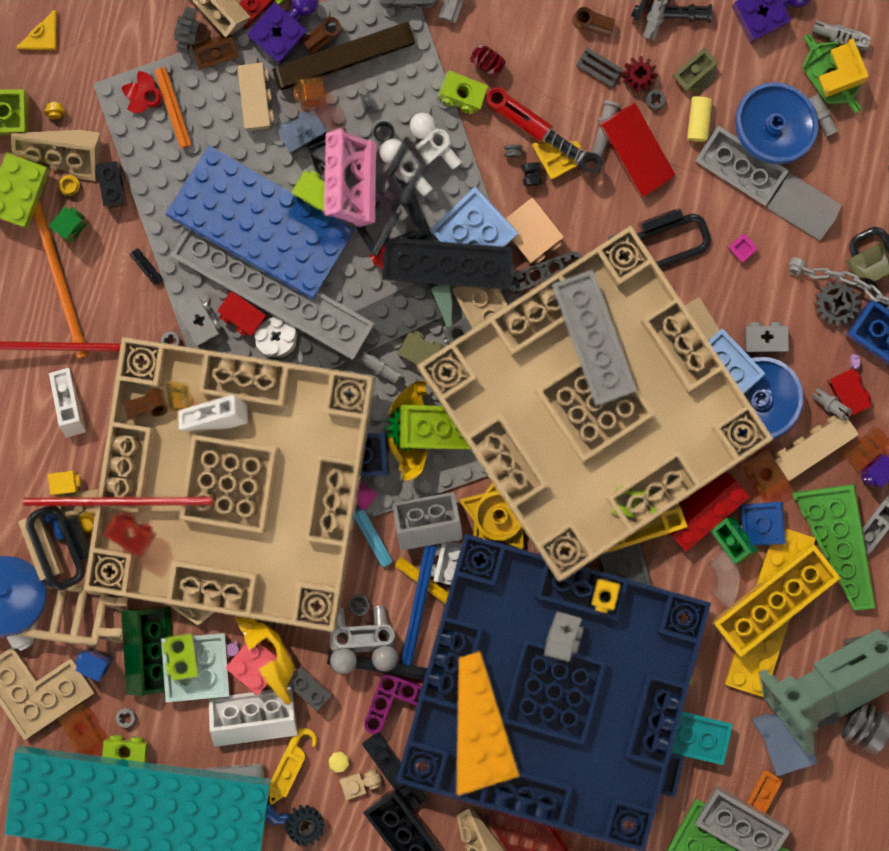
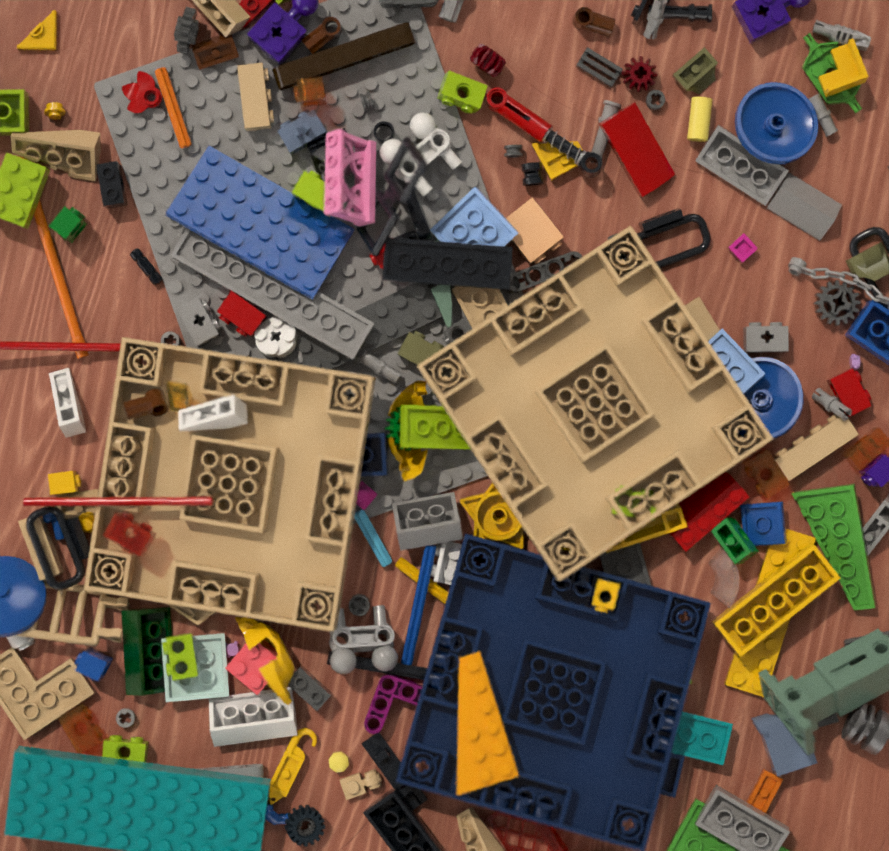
yellow plate [59,175,80,196] -> none
light grey brick [545,612,584,661] -> none
light grey plate [552,270,637,406] -> none

